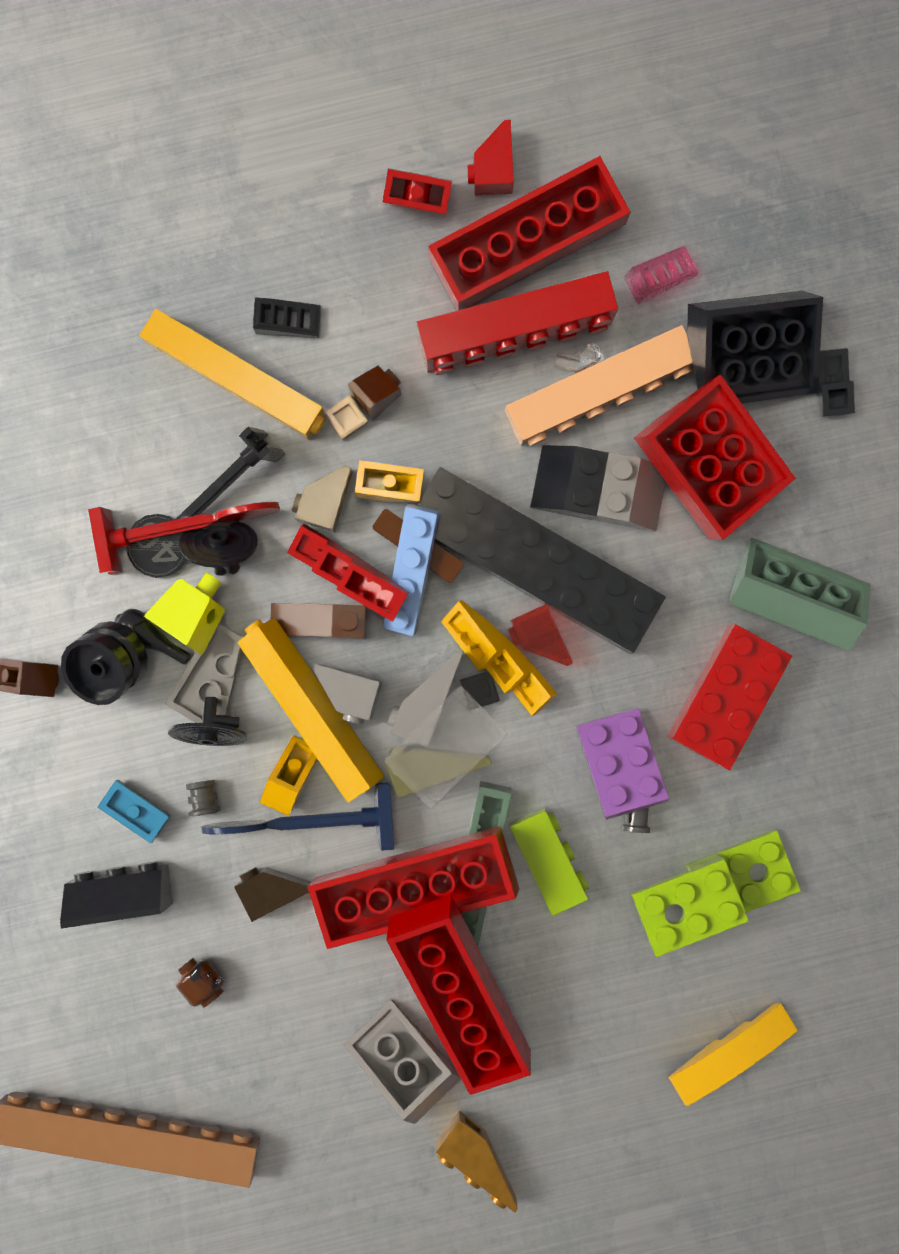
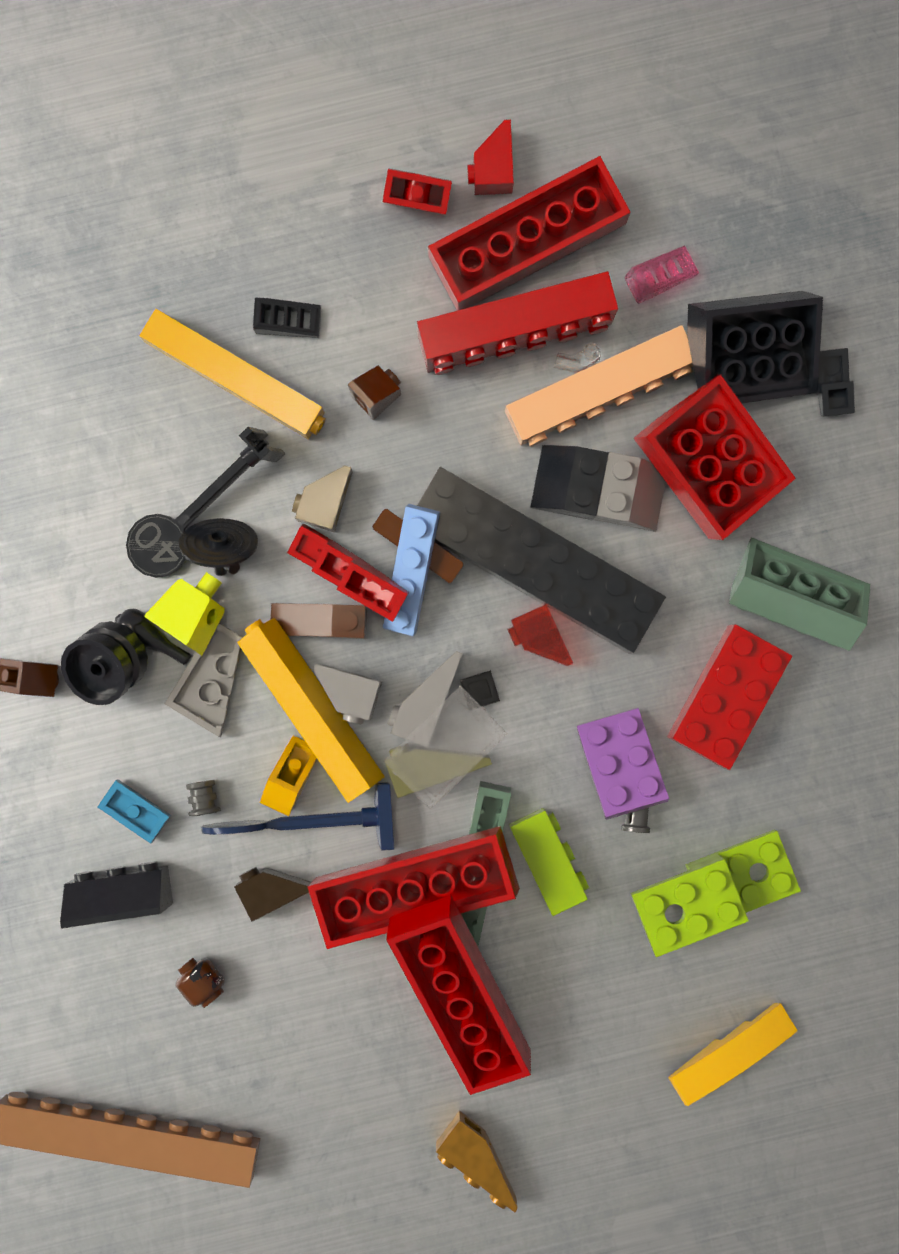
red piece [88,502,280,575] -> none
black shield [168,697,247,746] -> none
tan tile [324,395,369,440] -> none
light grey slope [344,1000,461,1124] -> none
yellow slope [355,460,424,503] -> none
yellow slope [441,600,557,716] -> none

